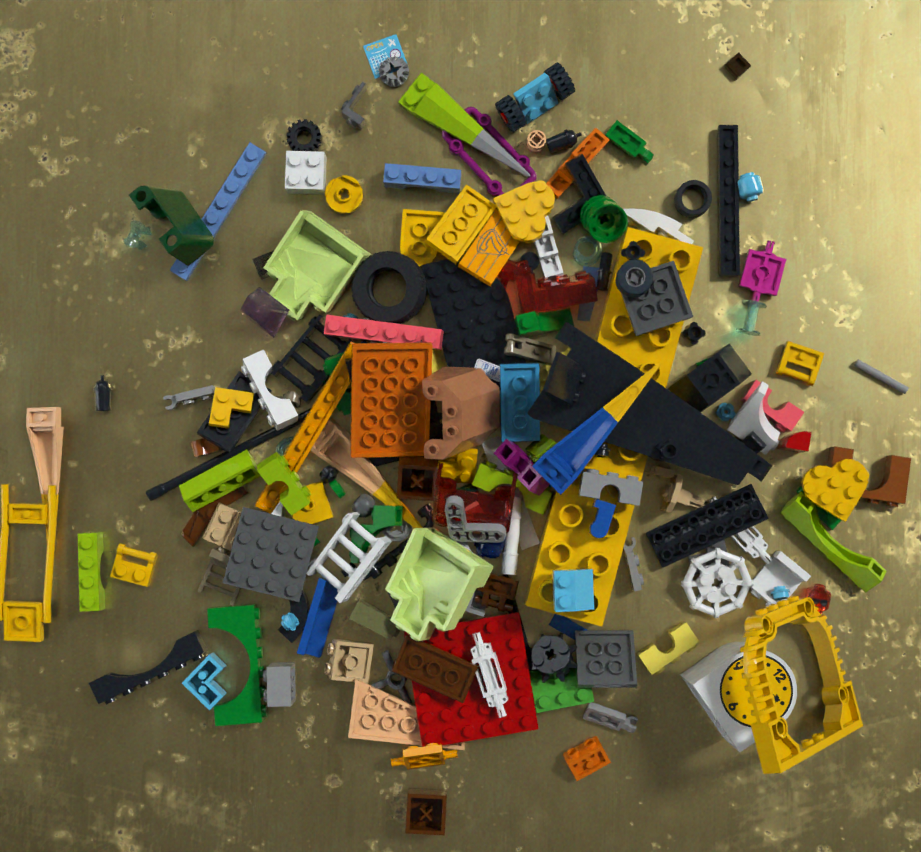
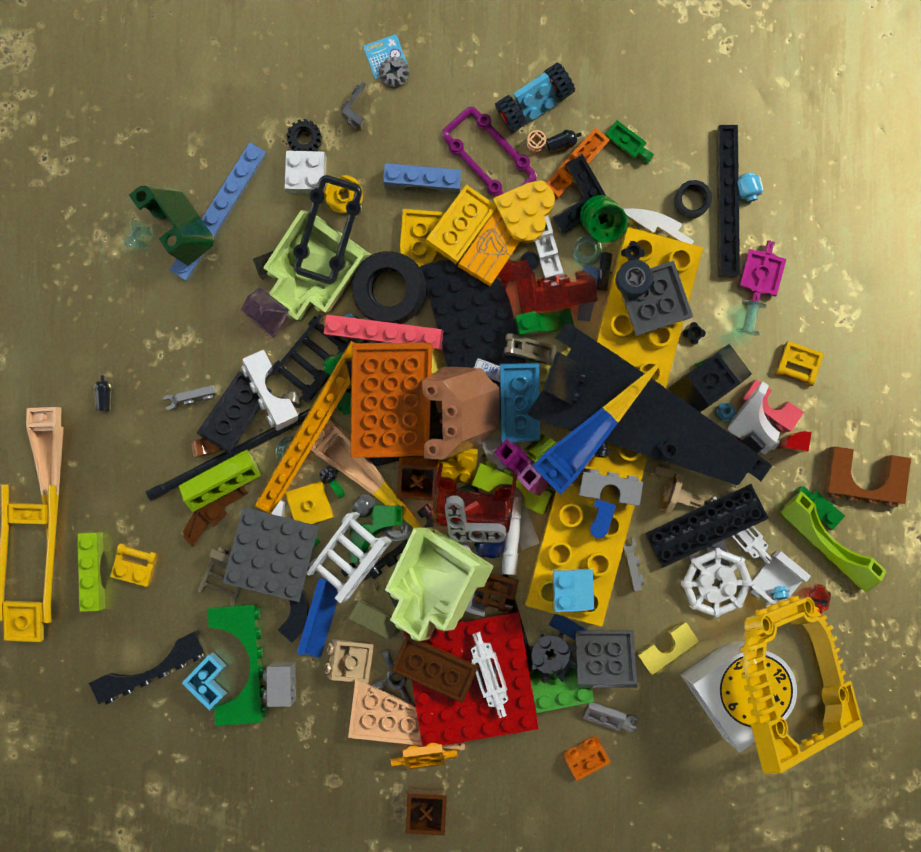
tan plate [203,503,241,551] -> none
yellow plate [209,387,254,429] -> none
lime arch [257,452,311,516] -> none
medium azure plate [281,612,299,631] -> none
lime plate [398,72,530,177] -> none
dark brown tile [724,52,751,80] -> none
yellow plate [801,459,869,522] -> none
light grey bar [854,359,909,394] -> none
none -> black bar [293,175,362,285]

